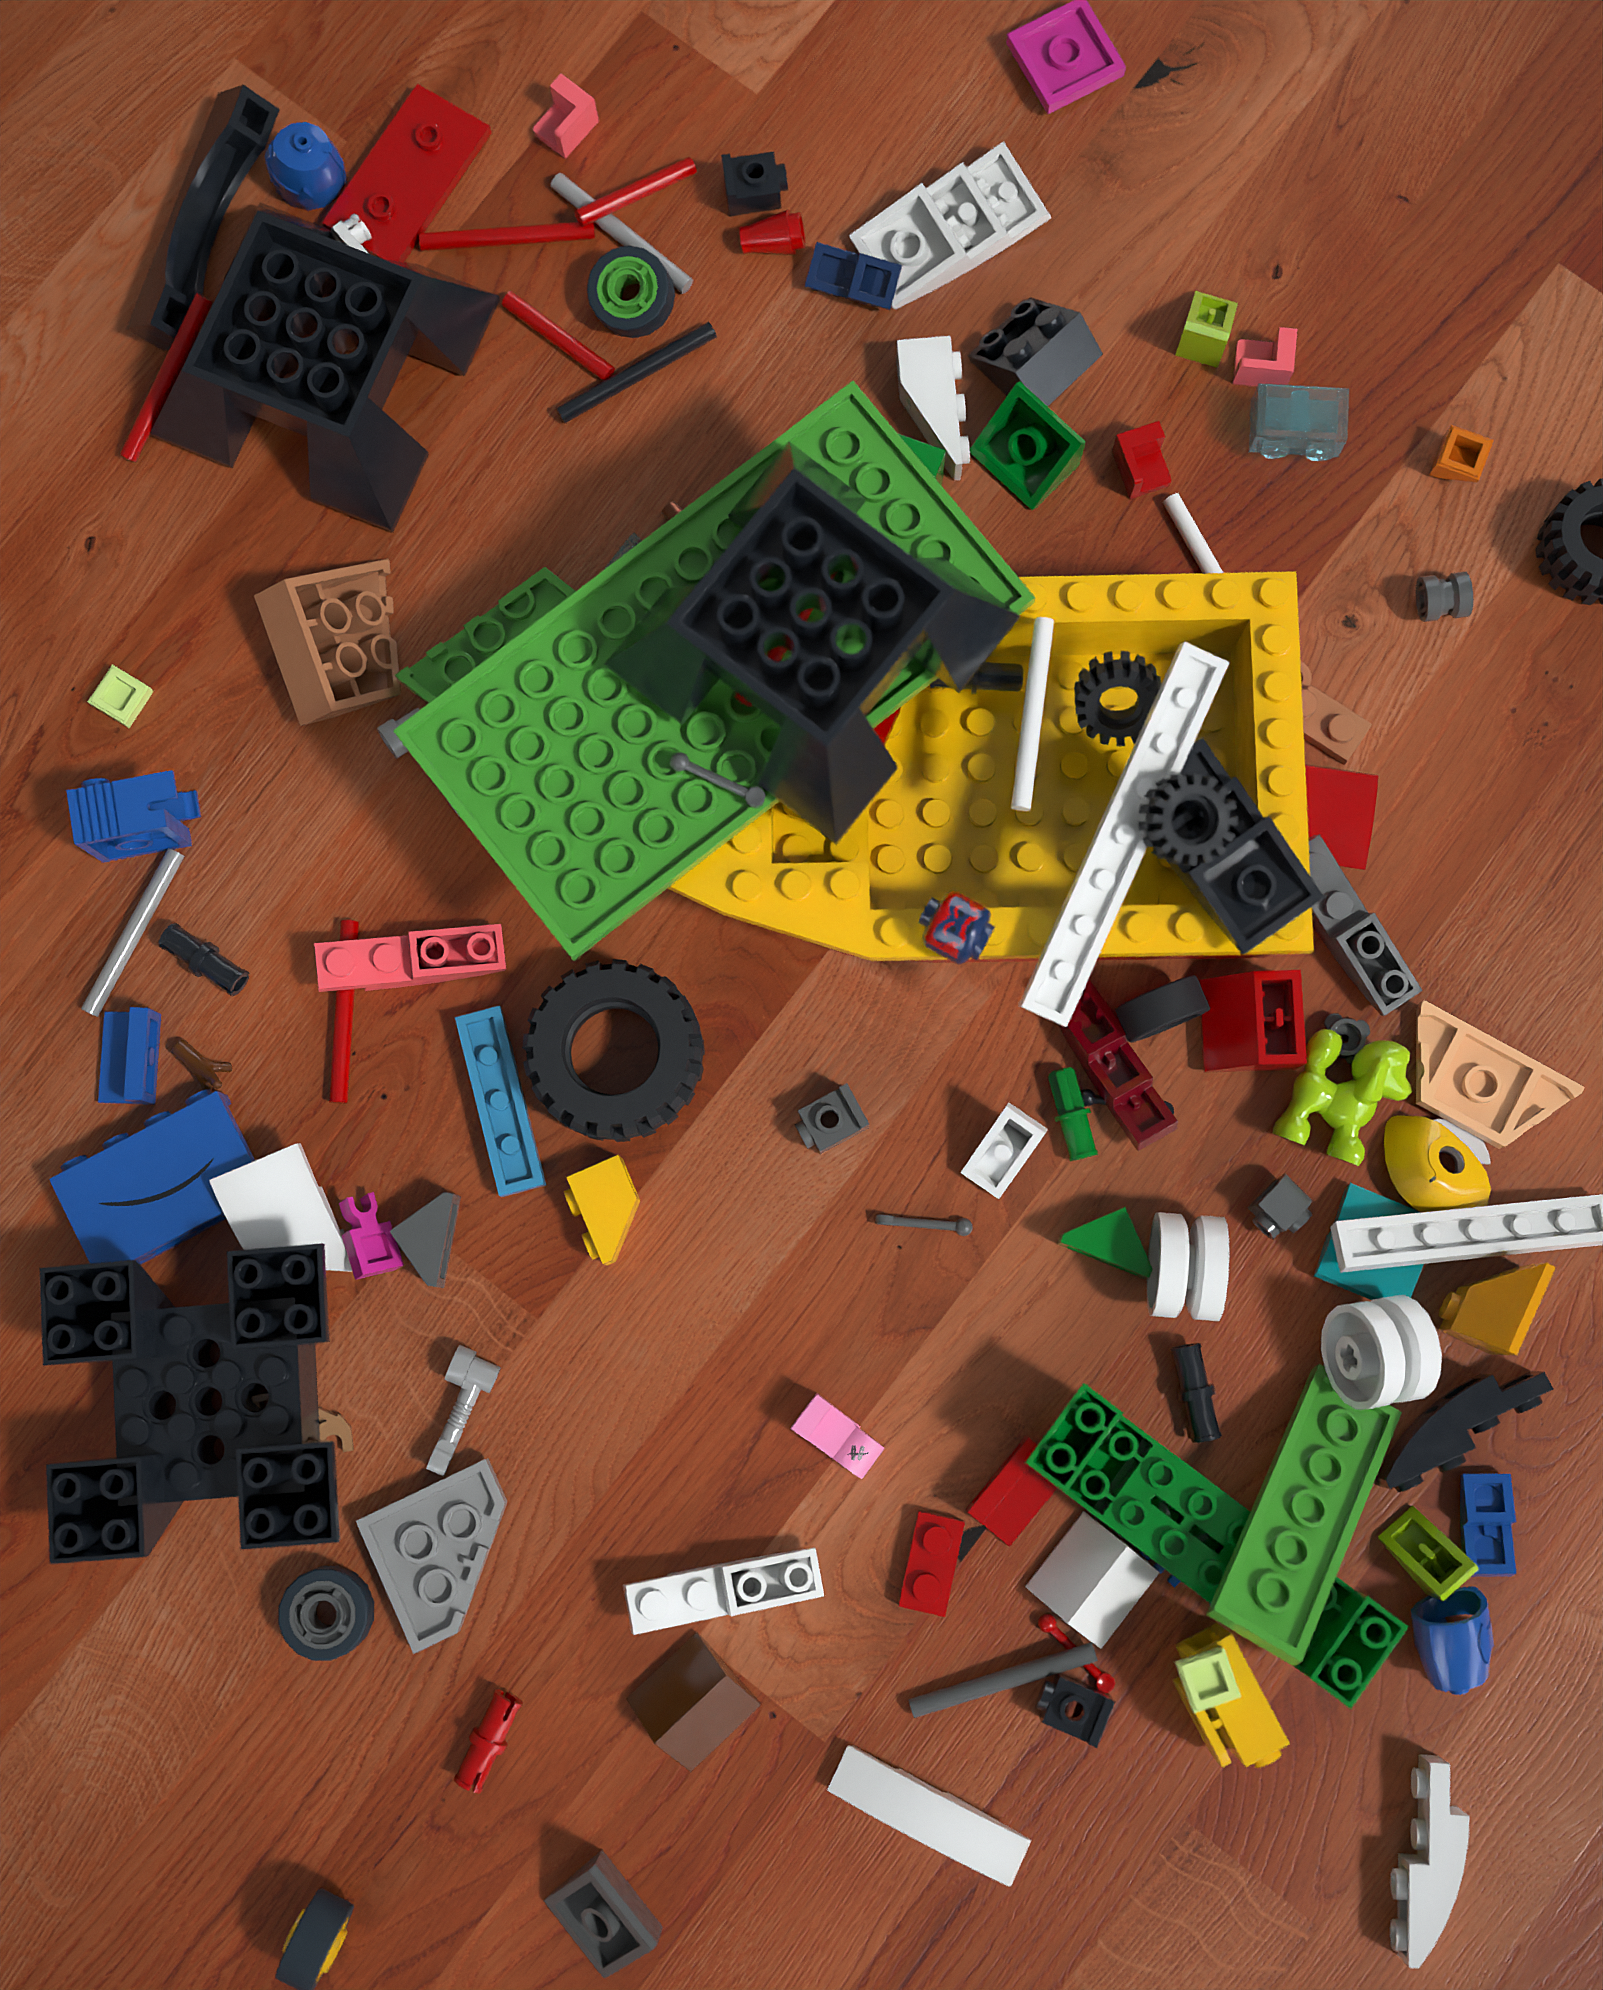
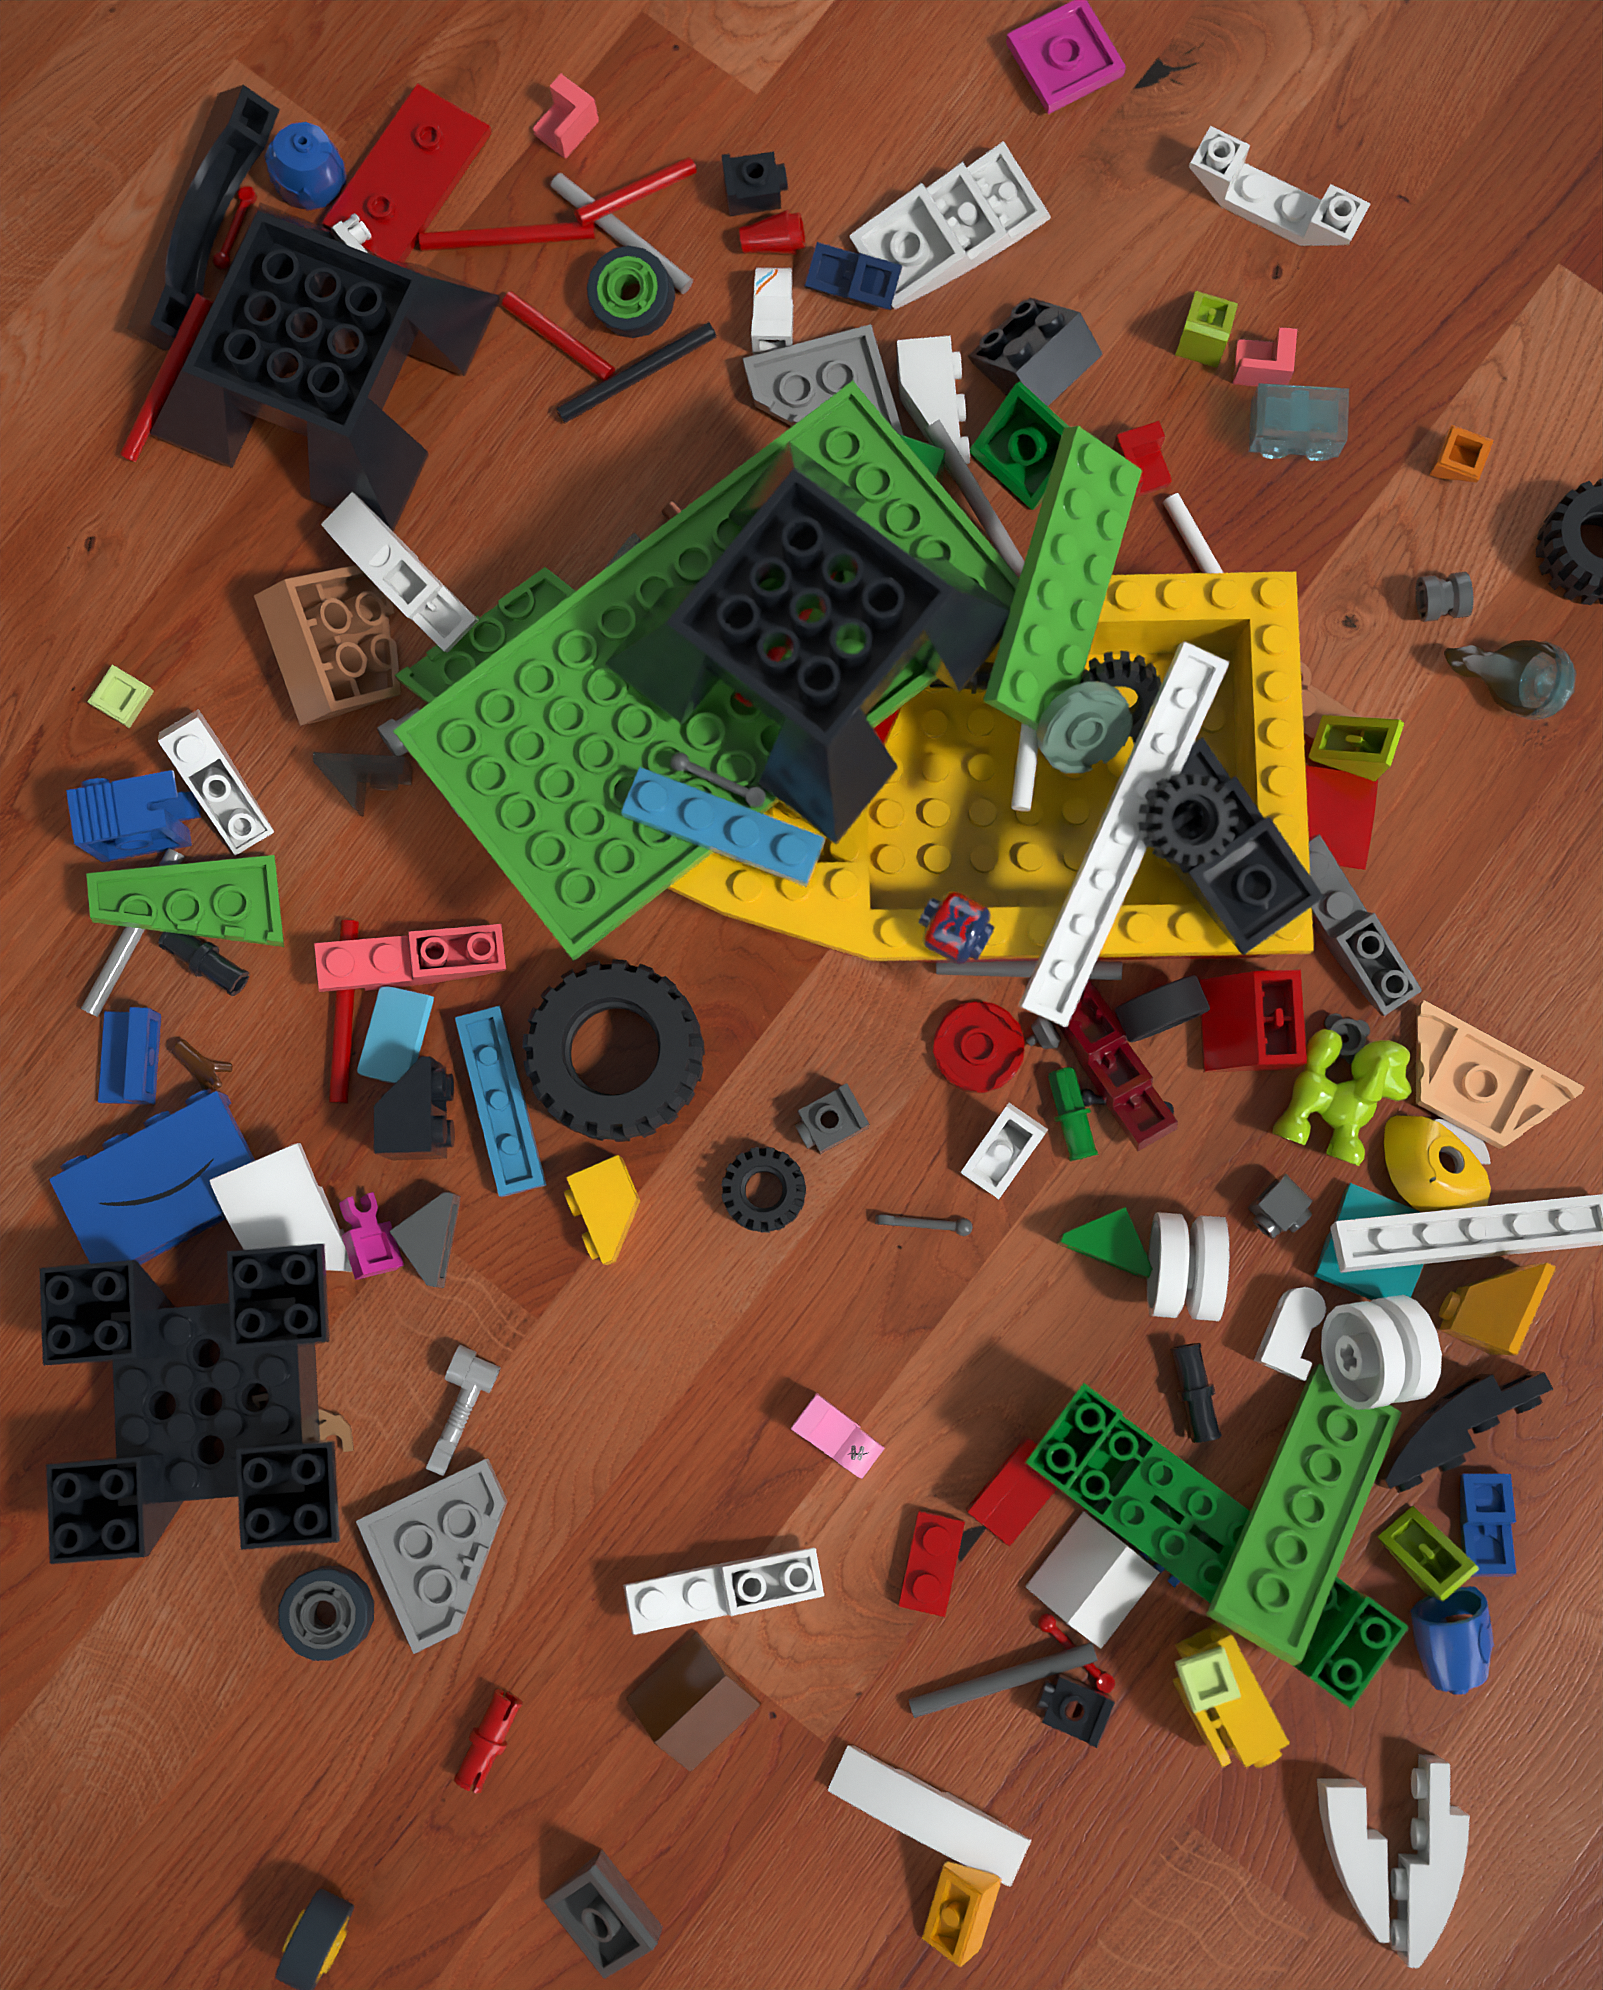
none -> bright green wing [86,855,284,947]
none -> white slope [158,709,274,856]
none -> red hinge [213,186,257,269]
none -> clear smoke slope [313,752,413,817]
none -> white slope [321,492,479,653]
none -> medium azure slope [357,986,434,1084]
none -> black slope [374,1056,455,1161]
none -> dark azure plate [621,767,825,887]
none -> black tyre [721,1147,806,1233]
none -> light grey plate [743,324,904,436]
none -> white leg [751,268,793,354]
none -> light orange slope [922,1862,1002,1967]
none -> light grey bar [924,419,1025,577]
none -> red tile [933,1001,1025,1094]
none -> dark grey bar [936,960,1123,980]
none -> bright green plate [983,426,1142,731]
none -> dark grey rock [1026,1016,1061,1049]
none -> sand green tile [1037,682,1133,773]
none -> white slope [1189,126,1371,246]
none -> white leg [1254,1287,1326,1381]
none -> lime slope [1309,715,1404,781]
none -> white slope [1317,1778,1389,1943]
none -> piece [1444,640,1577,720]

